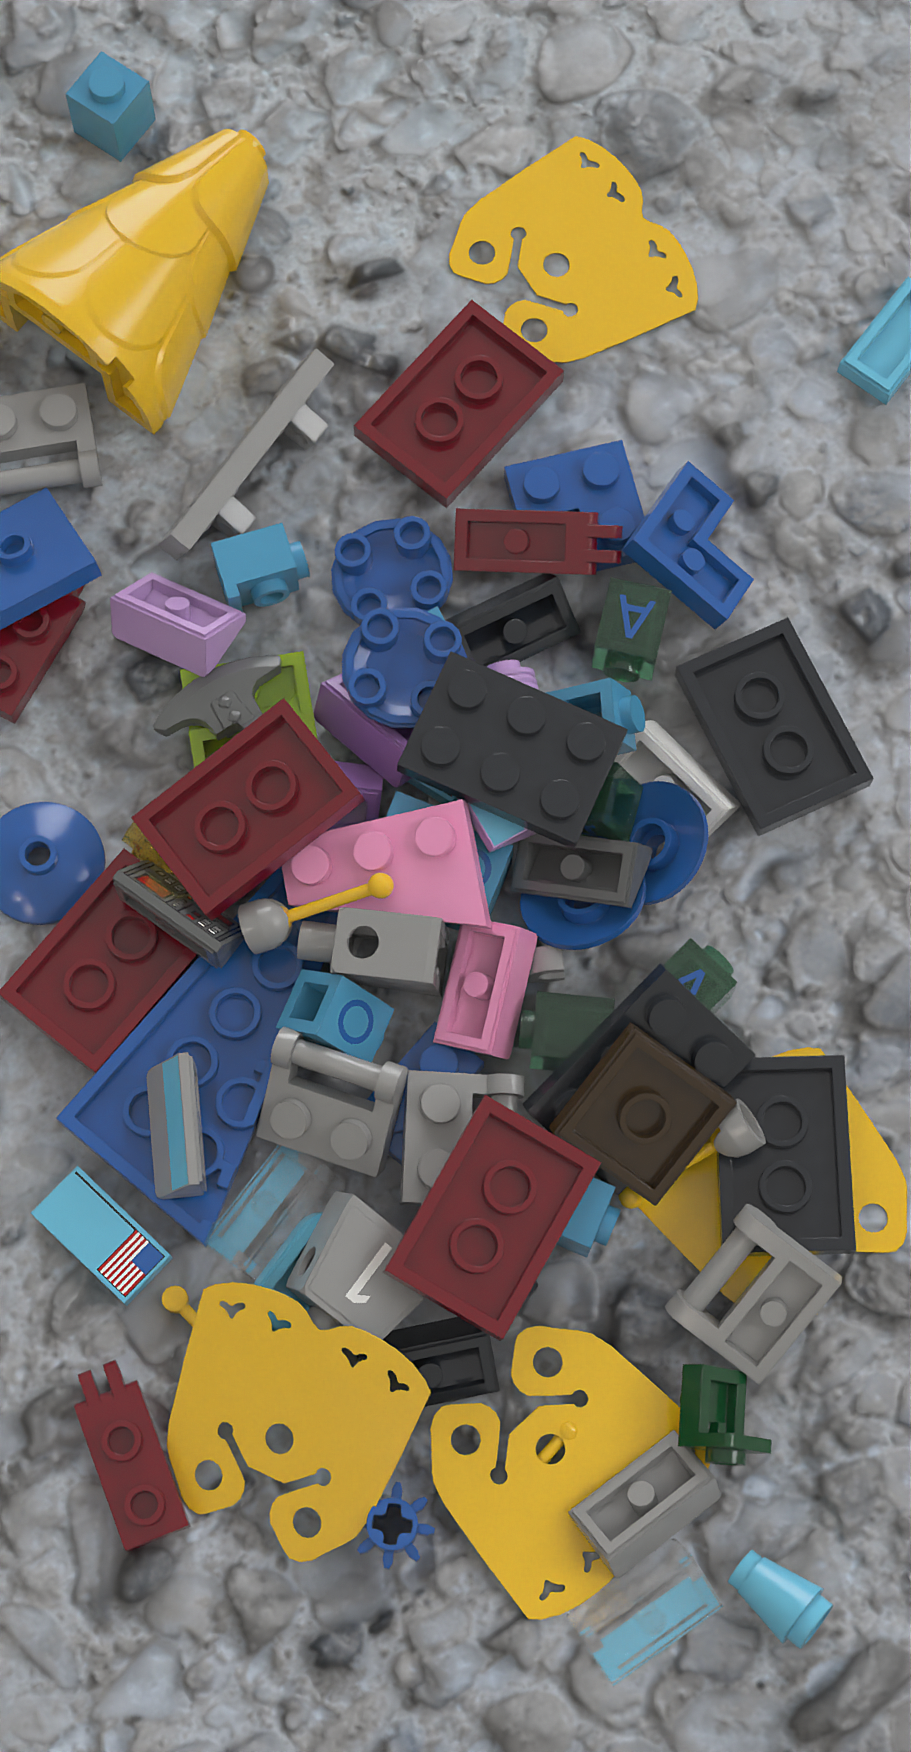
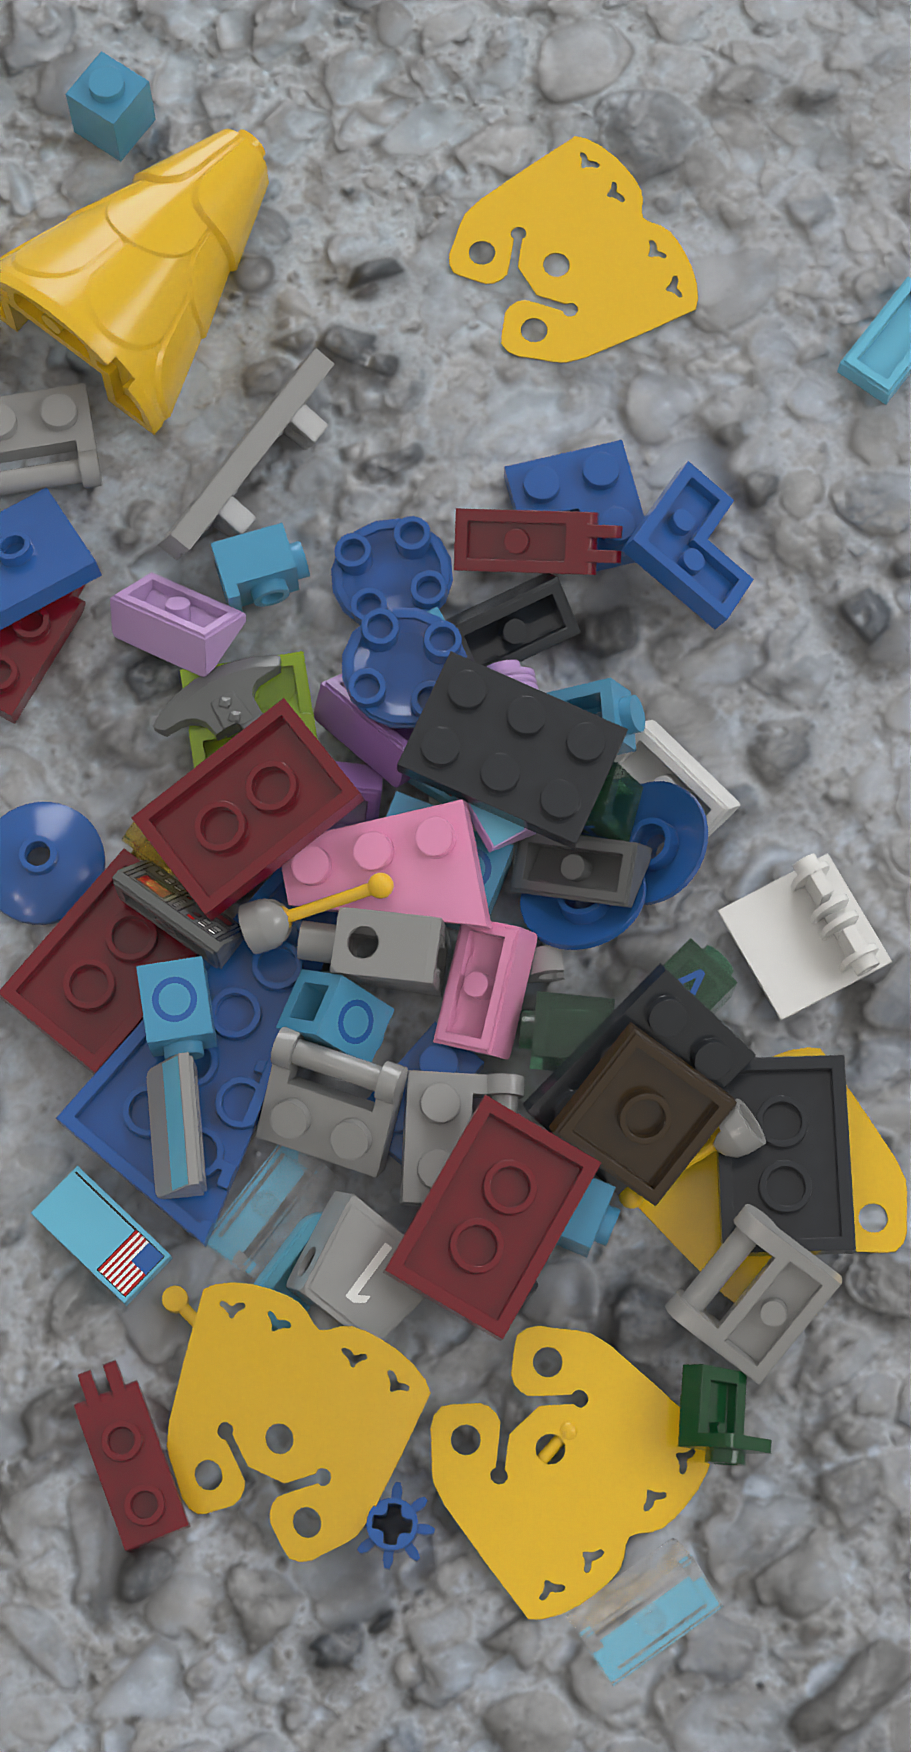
dark red plate [353,299,564,508] -> none
black slope [357,1317,500,1407] -> none
light grey slope [568,1430,721,1578] -> none
clear green brick [591,577,672,682] -> none
black plate [674,617,874,836] -> none
medium azure cone [728,1550,833,1649] -> none
none -> dark azure brick [136,956,218,1060]
none -> white hinge [717,853,892,1021]

